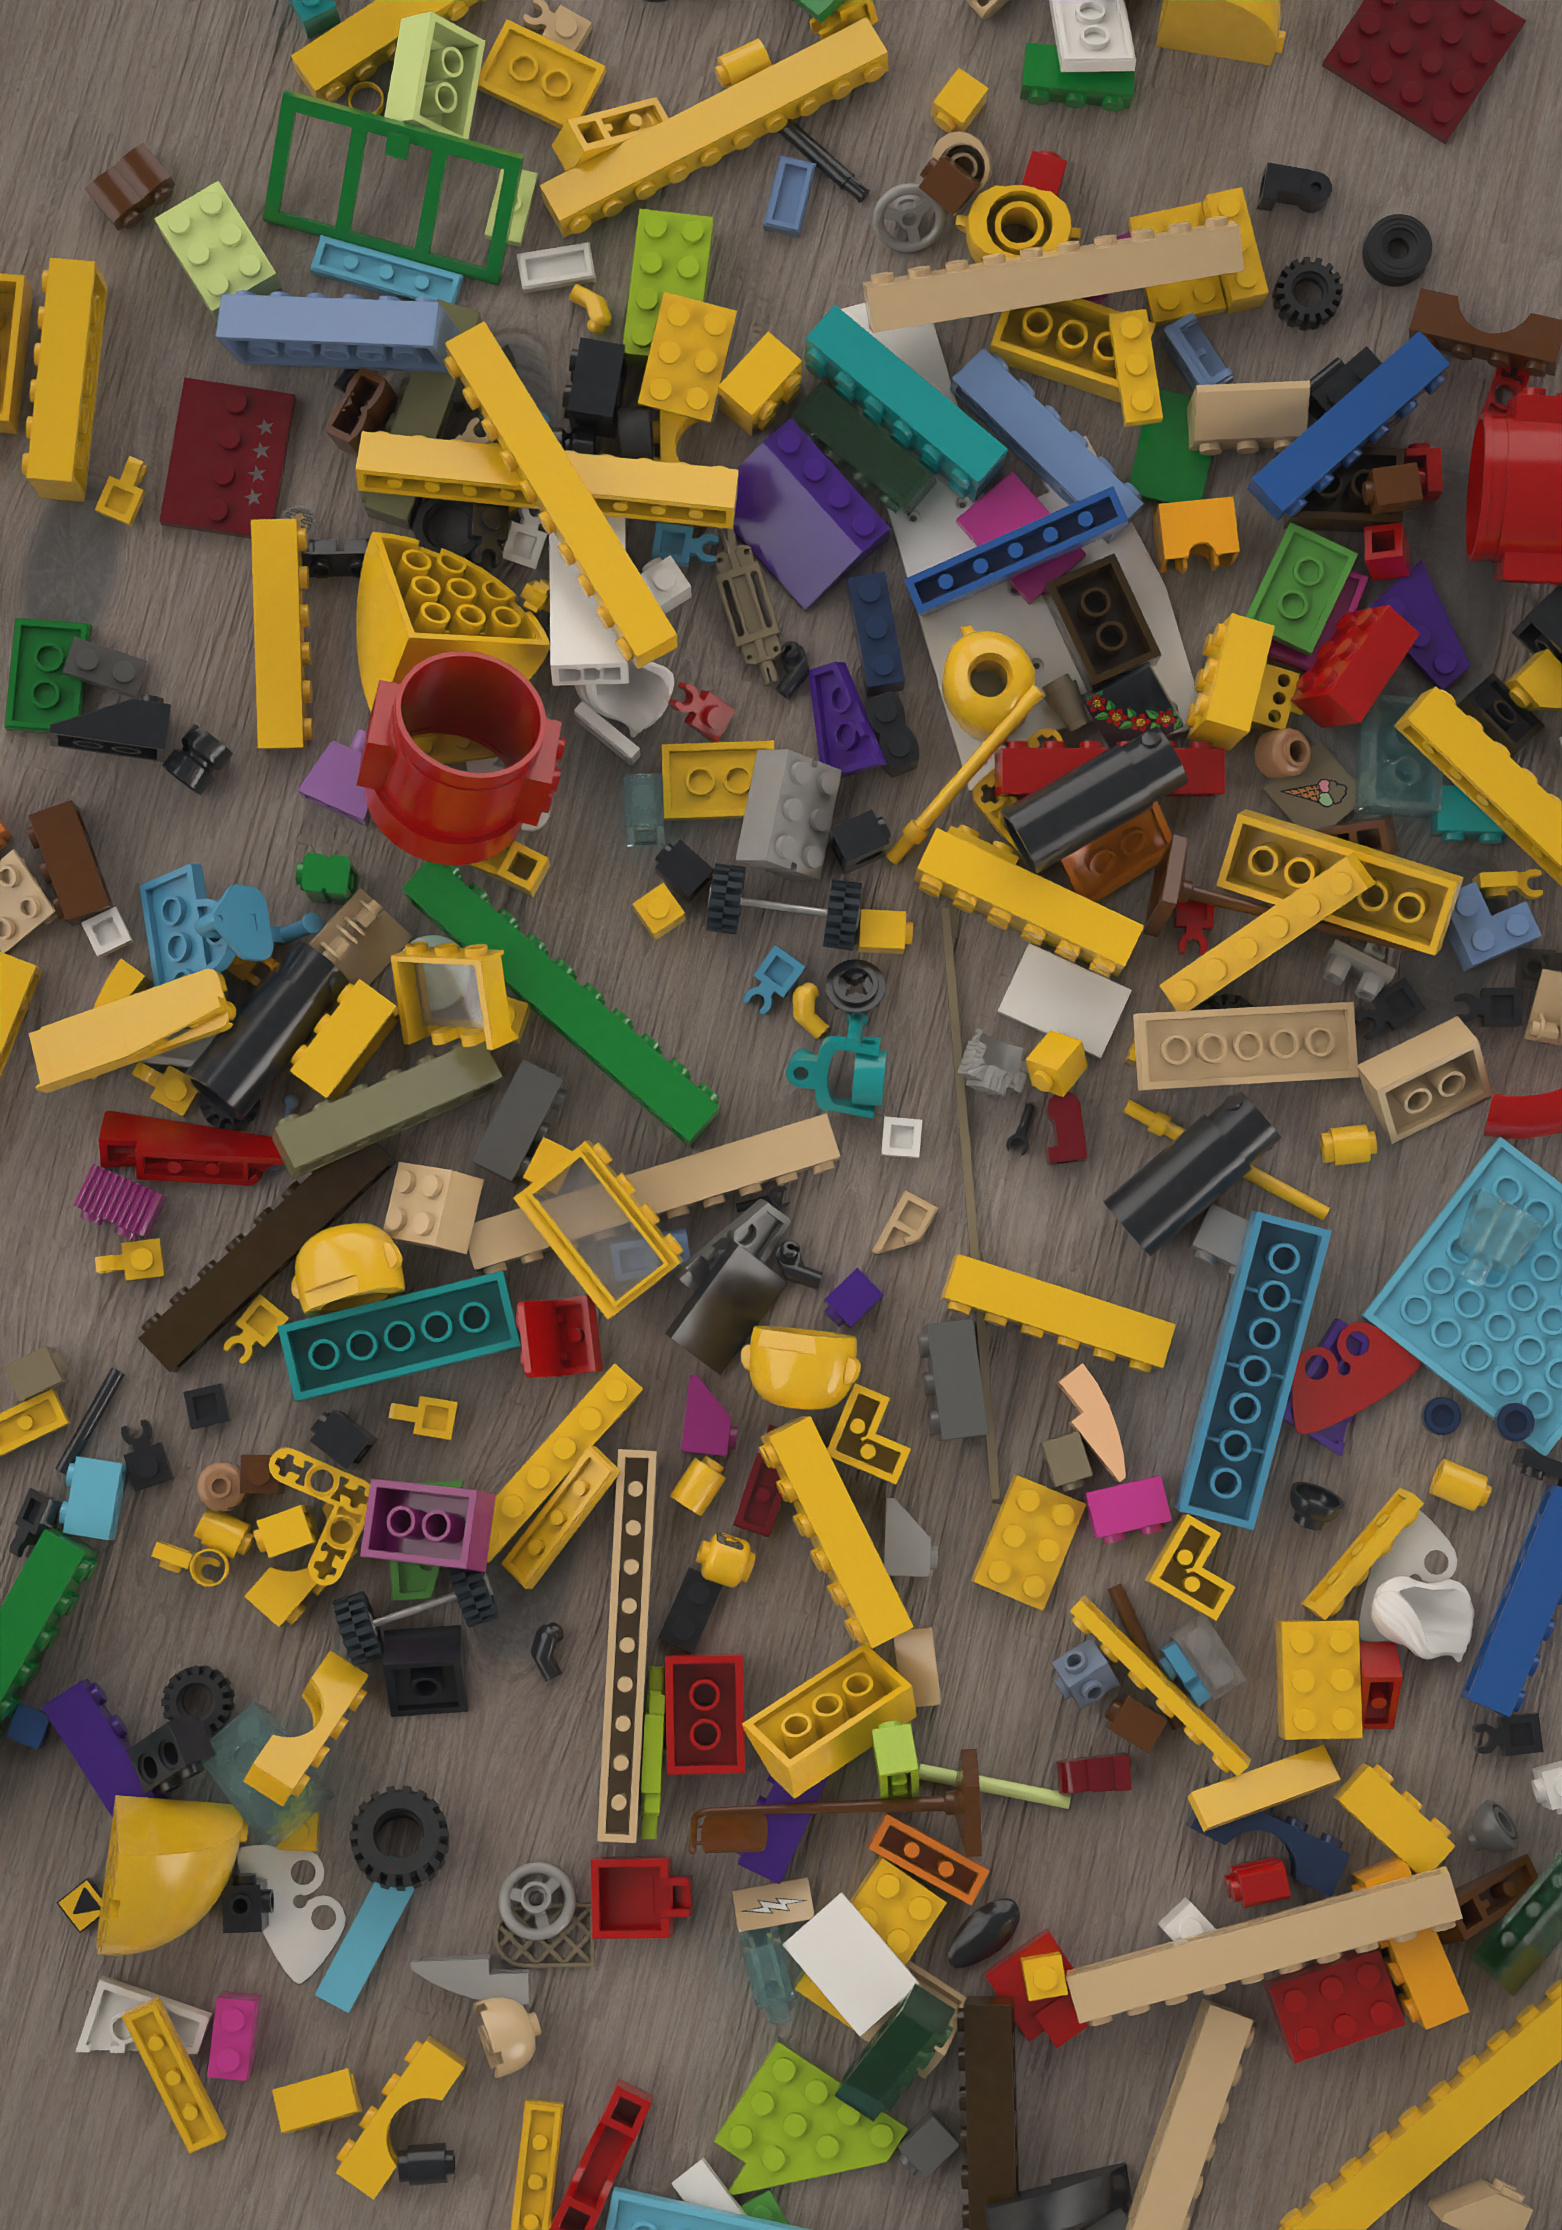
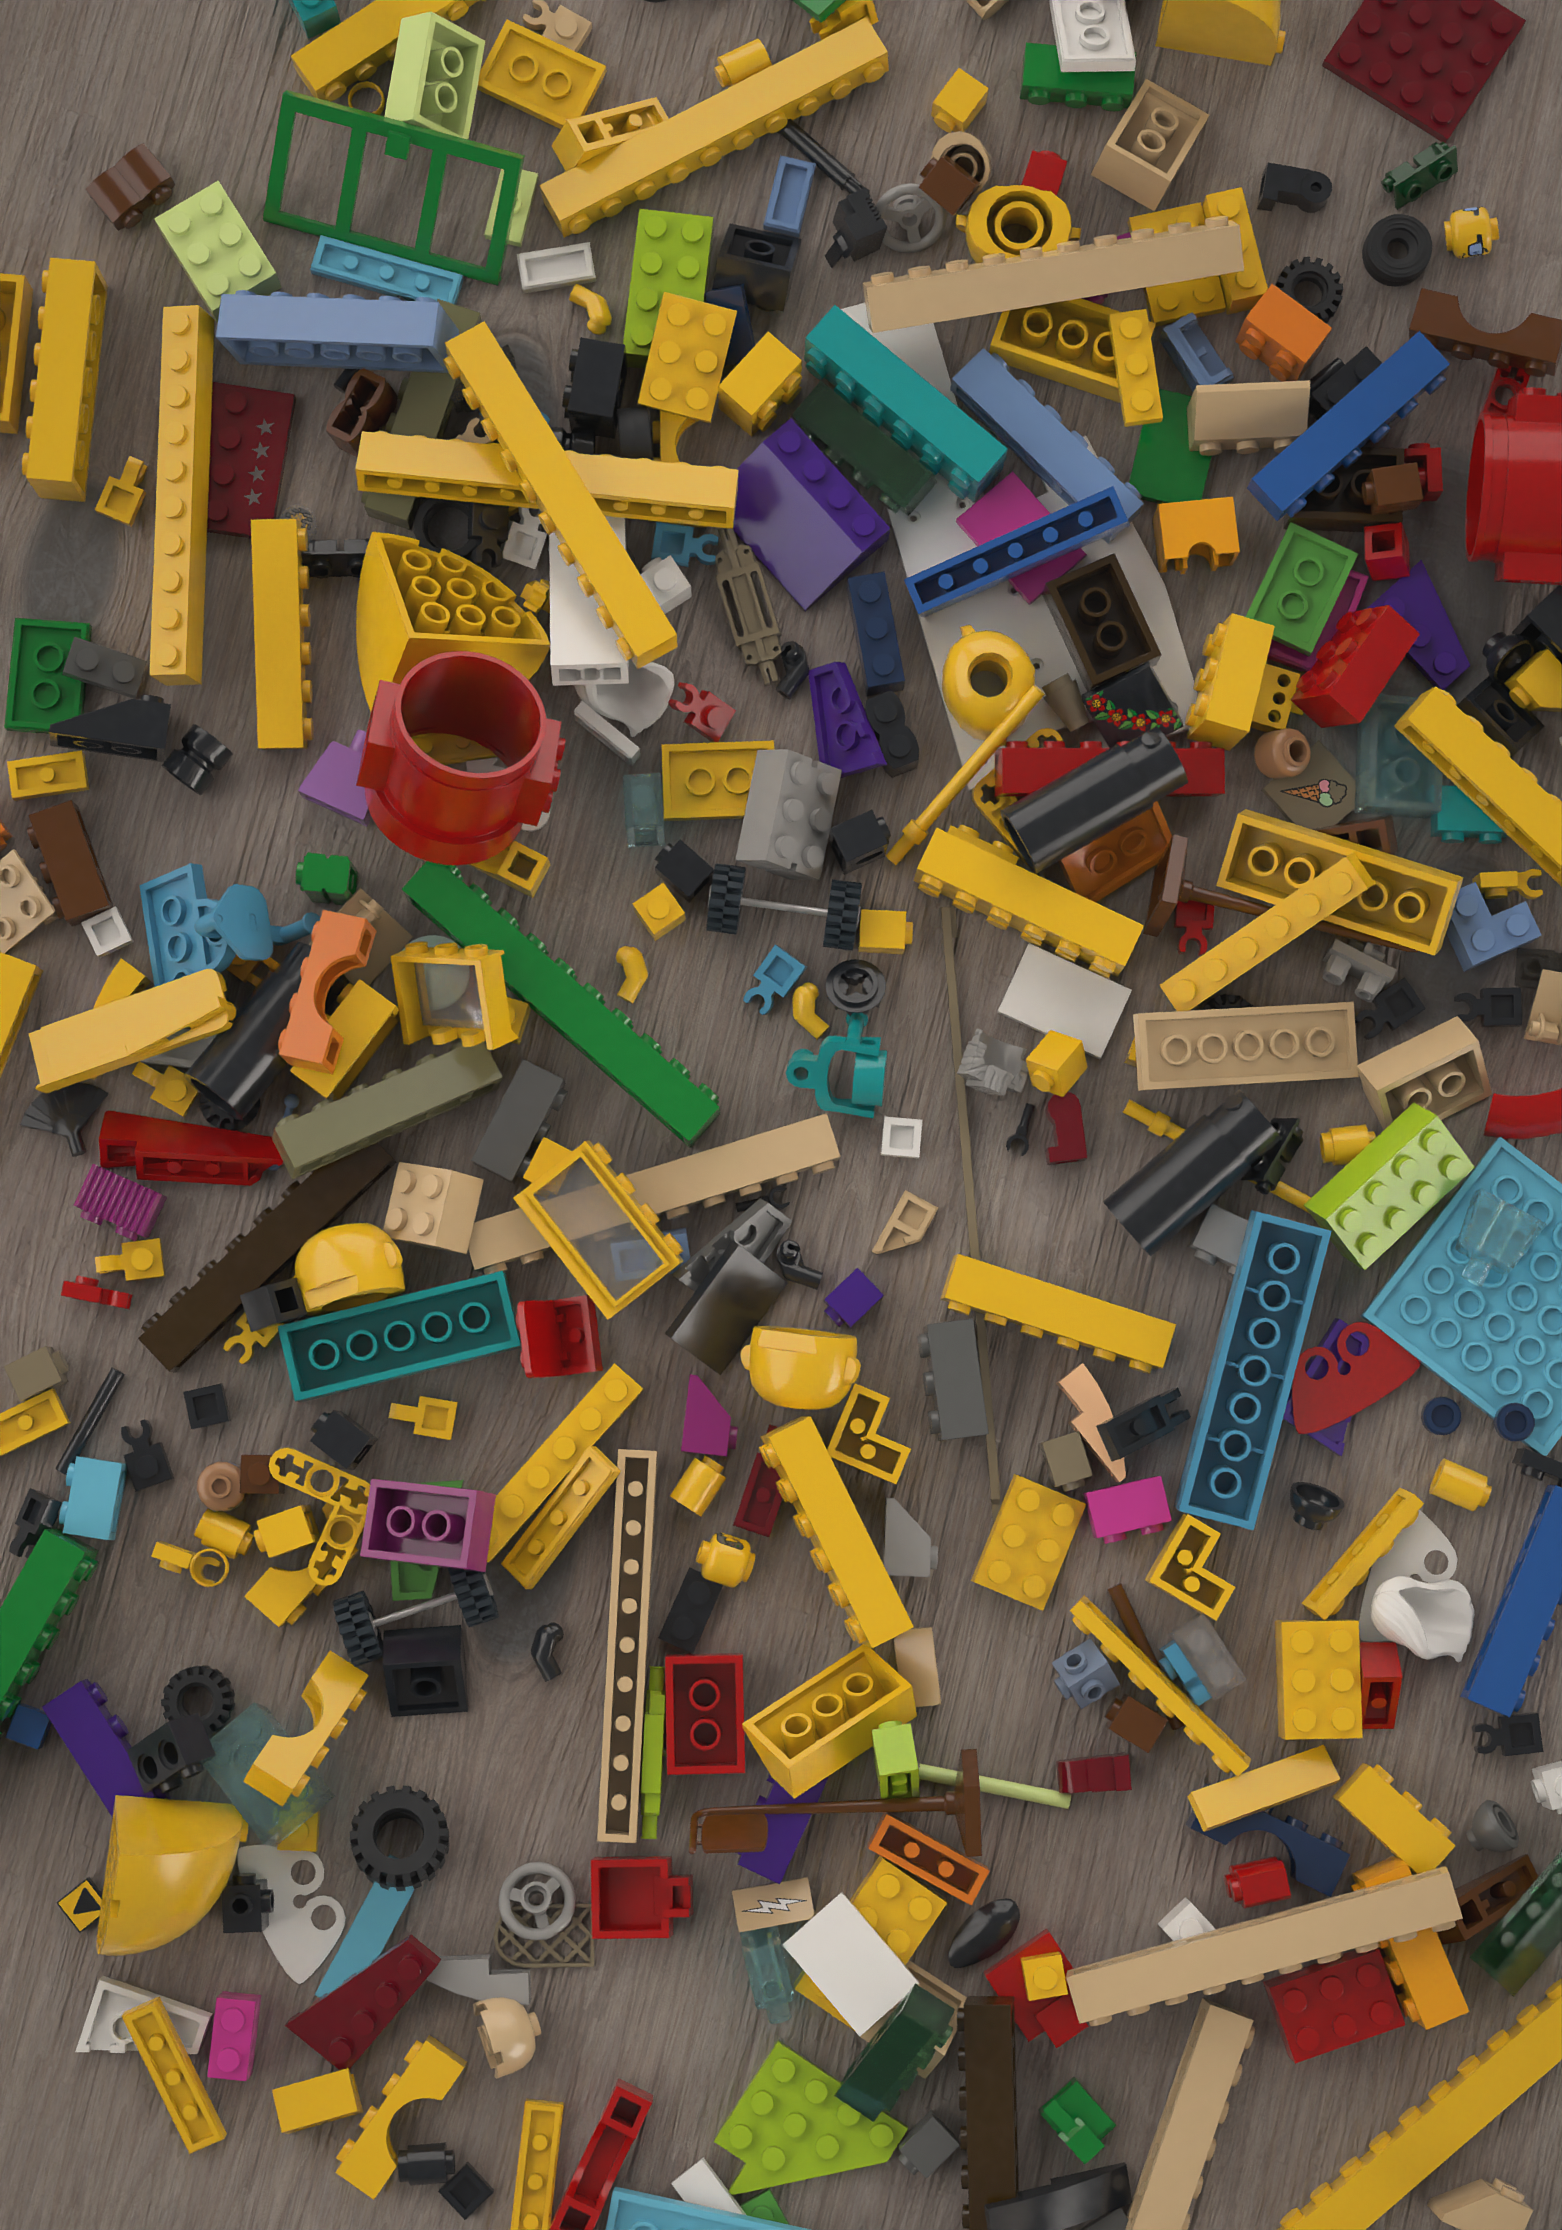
none -> yellow plate [7,750,89,801]
none -> black hand [20,1082,109,1157]
none -> red plate [61,1275,133,1310]
none -> yellow brick [149,305,215,686]
none -> black brick [240,1278,307,1332]
none -> orange arch [278,910,376,1075]
none -> dark red wing [285,1934,441,2070]
none -> black tile [438,2161,494,2220]
none -> yellow arm [616,946,648,1004]
none -> dark blue tile [705,284,755,366]
none -> black slope [712,223,802,312]
none -> black piece [824,187,887,268]
none -> green piece [1038,2077,1117,2165]
none -> tan slope [1091,79,1210,211]
none -> black hinge [1096,1387,1191,1461]
none -> orange brick [1235,284,1332,382]
none -> black hinge [1240,1118,1303,1194]
none -> lime brick [1304,1103,1475,1270]
none -> dark green hinge [1381,142,1458,210]
none -> yellow head [1444,206,1499,259]
none -> black piece [1482,632,1535,684]

